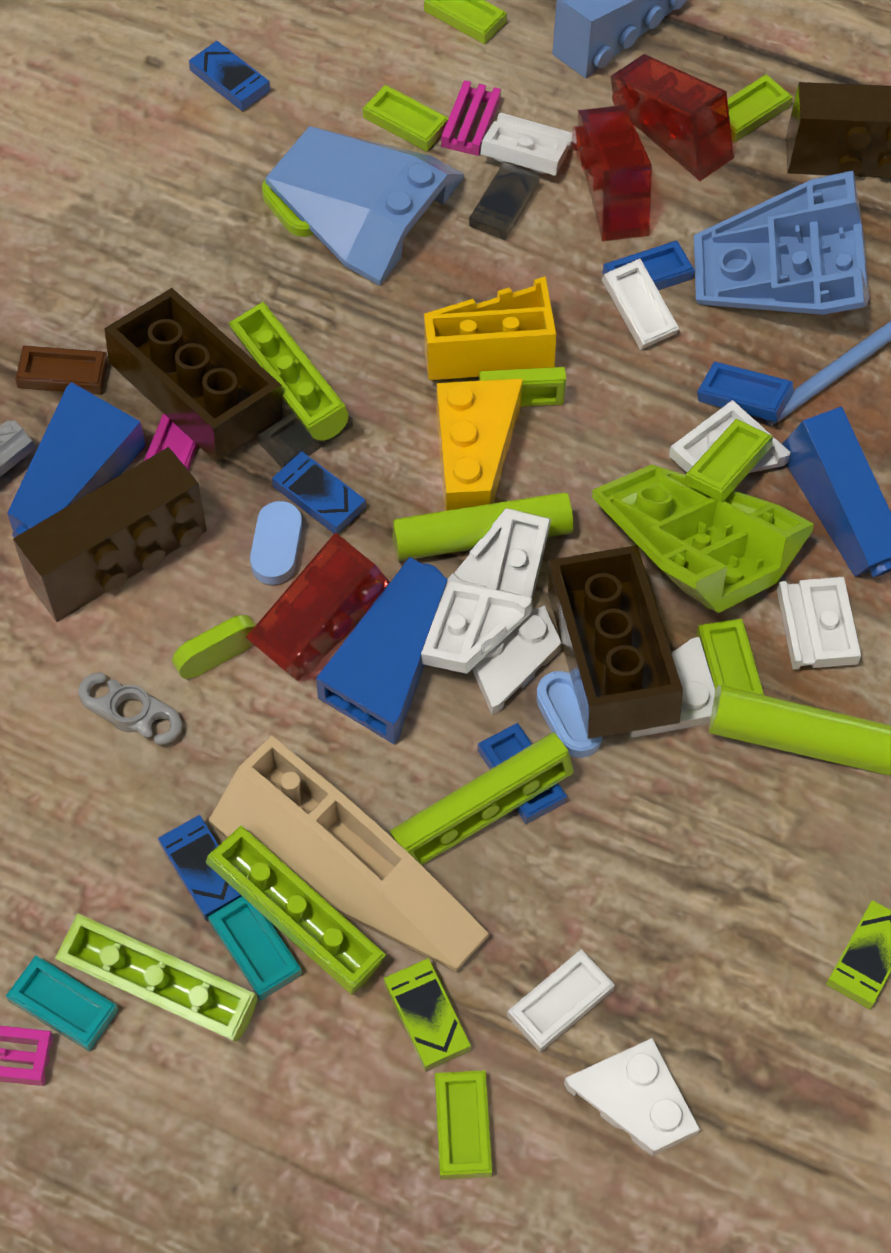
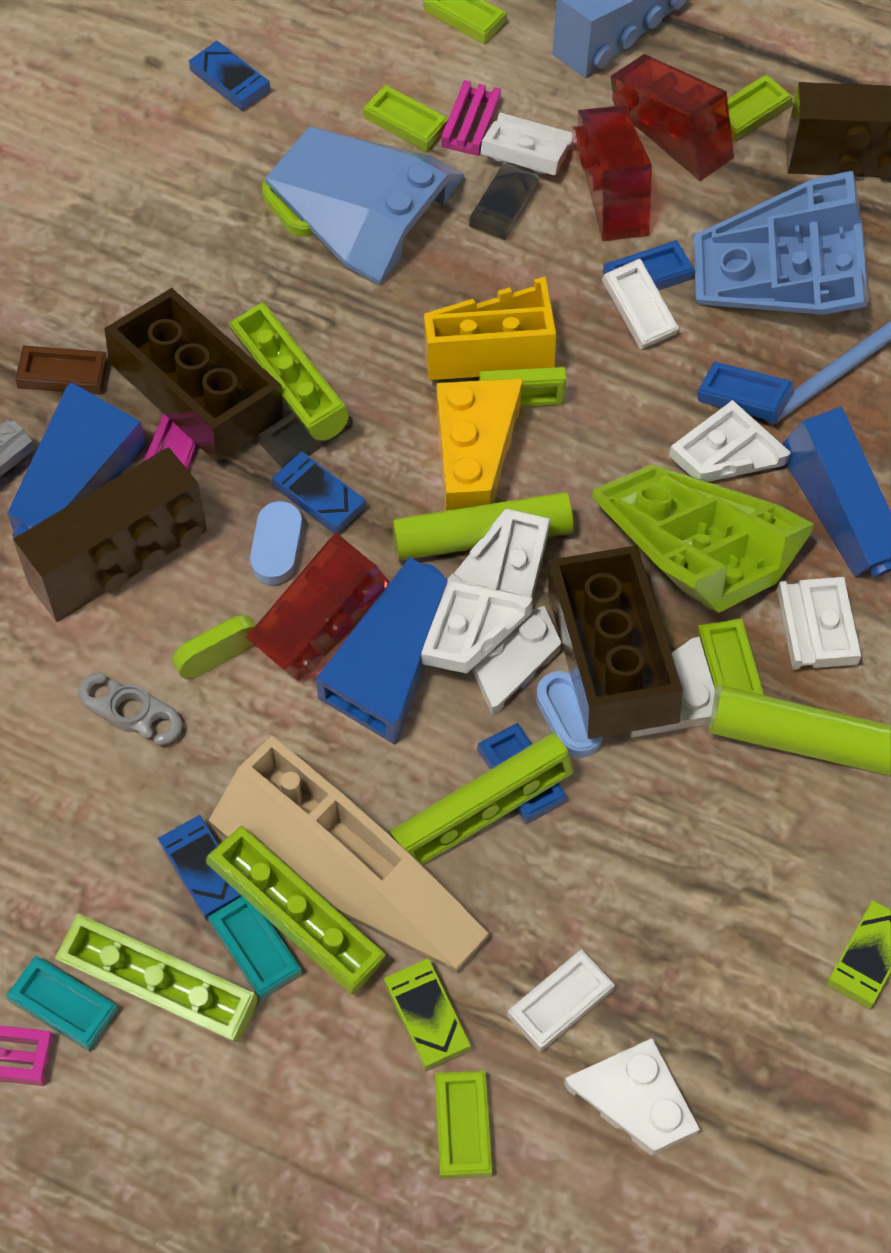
lime tile [685,418,773,502] -> none

